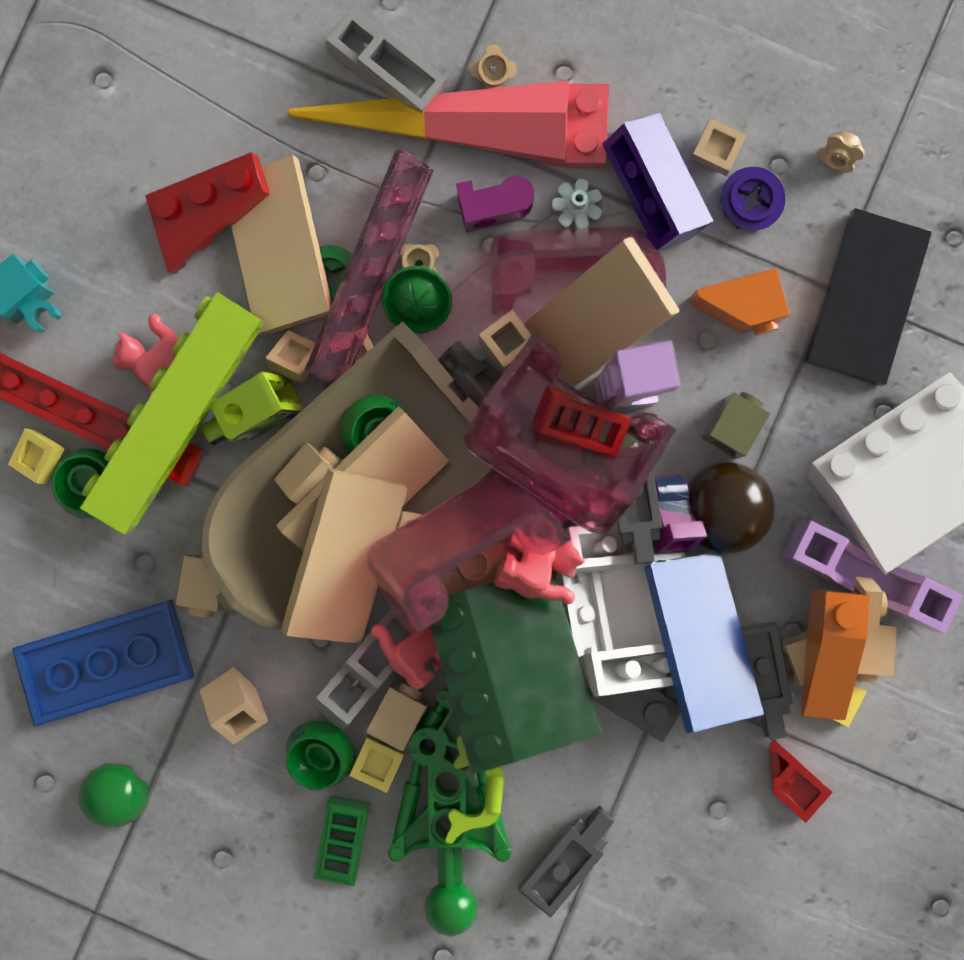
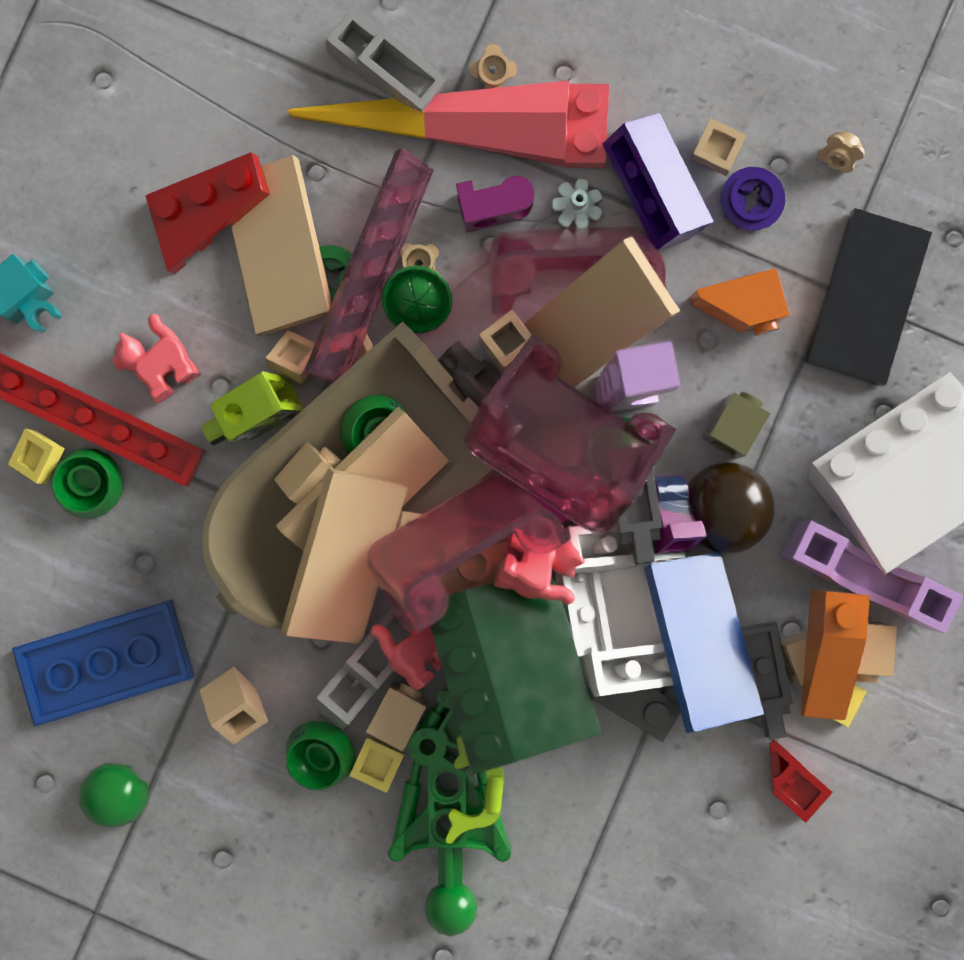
lime brick [80,292,265,535] -> none
tan brick [175,555,225,618] -> none
green slope [314,795,371,886] -> none
dark grey hinge [518,805,614,917] -> none
red slope [532,385,632,458] -> none
tan plate [853,576,887,632] -> none

